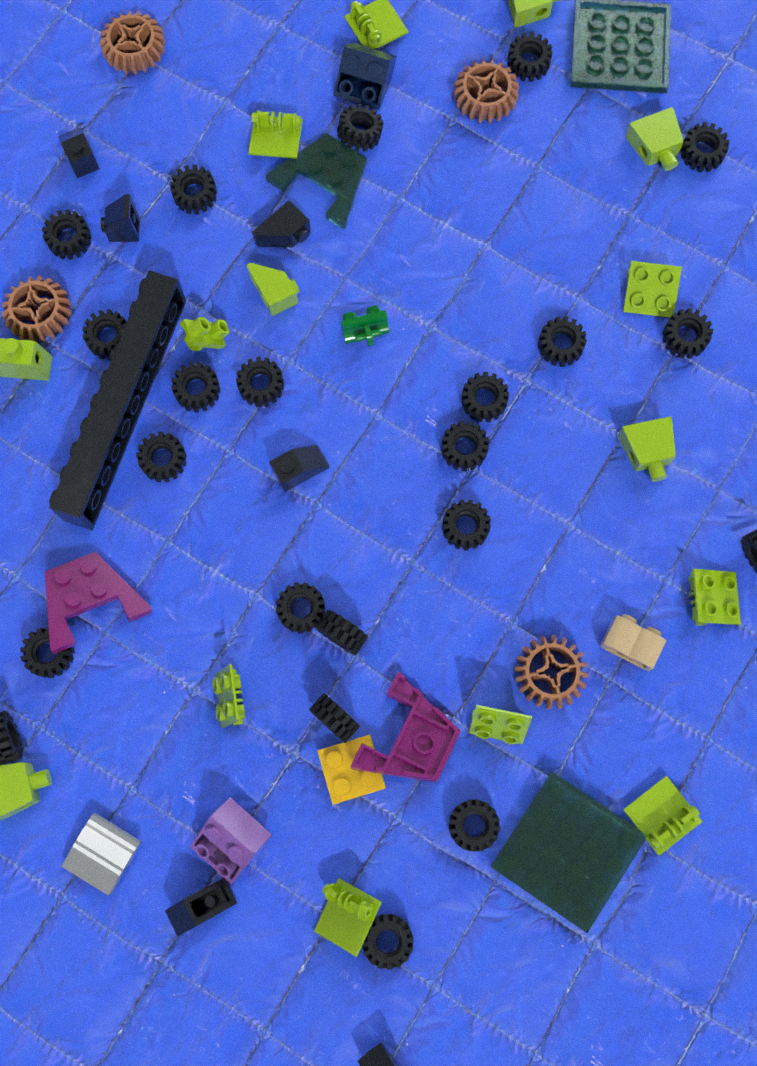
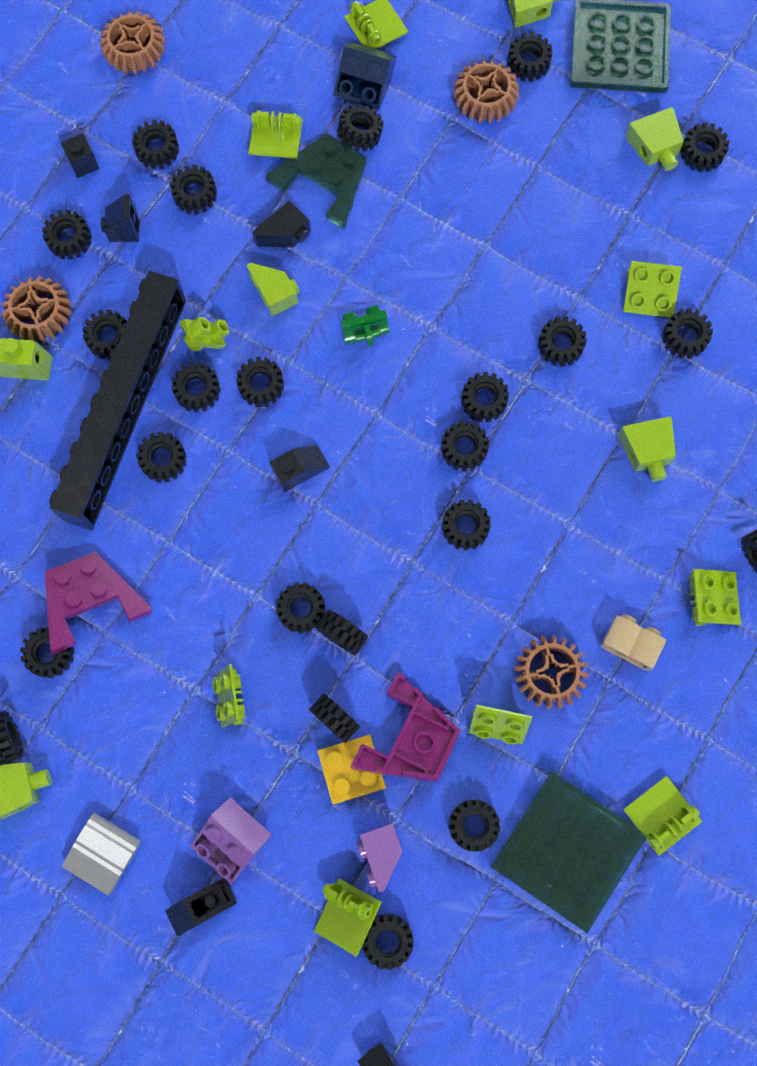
none -> black tyre [132,120,179,170]
none -> medium lavender slope [356,823,402,892]

